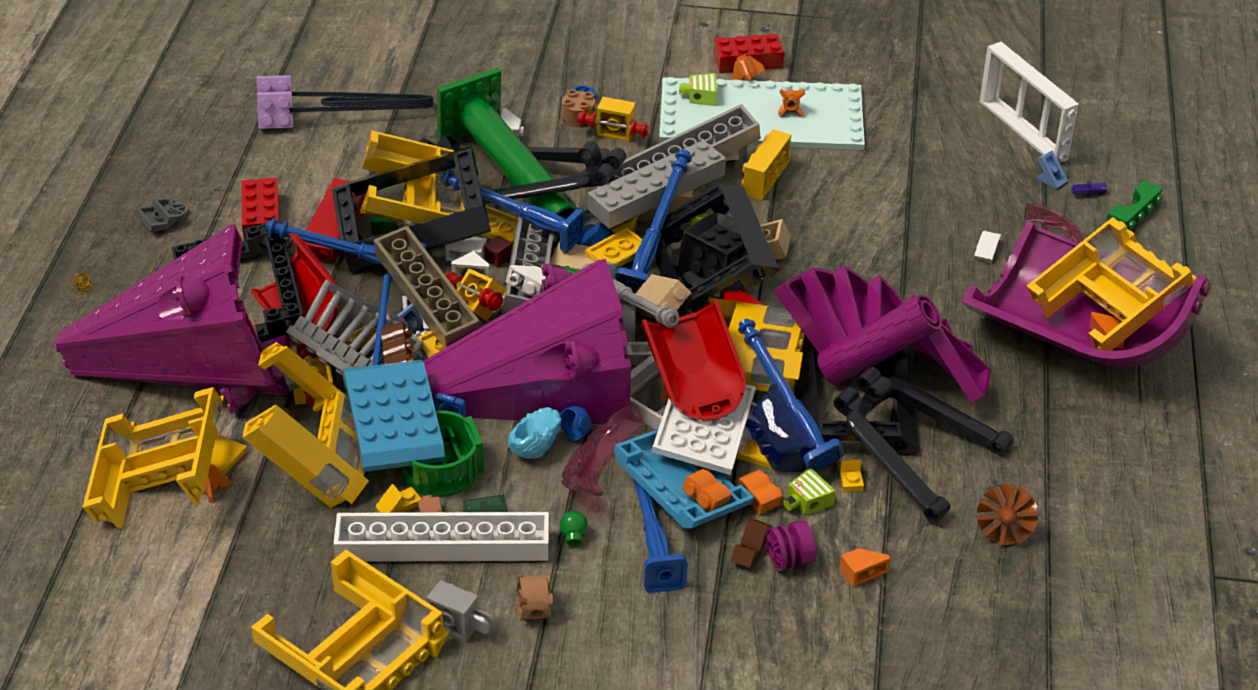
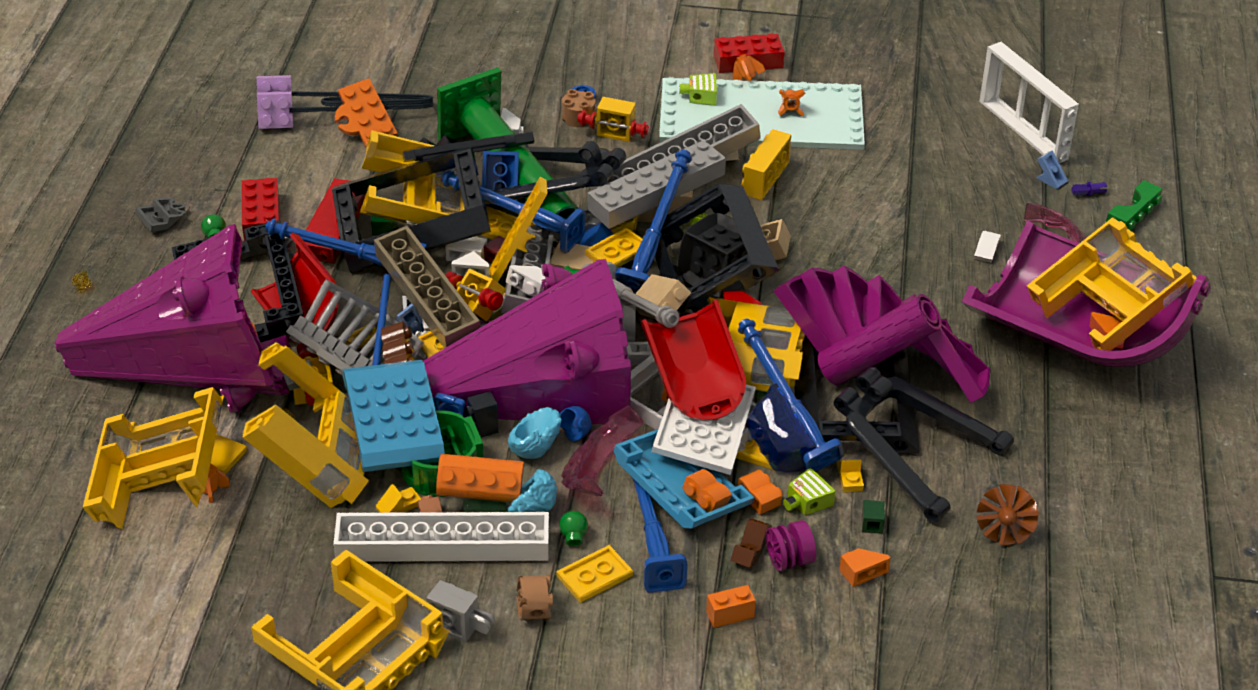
none -> green piece [201,214,226,239]
none -> orange plate [335,78,397,147]
none -> black piece [402,131,535,162]
none -> orange container [436,454,524,502]
none -> black brick [466,391,499,438]
none -> blue slope [482,151,519,206]
none -> yellow piece [489,177,547,282]
none -> medium azure hair [508,469,557,512]
none -> yellow tile [556,545,634,603]
none -> orange brick [706,585,756,628]
none -> dark green brick [862,500,885,534]

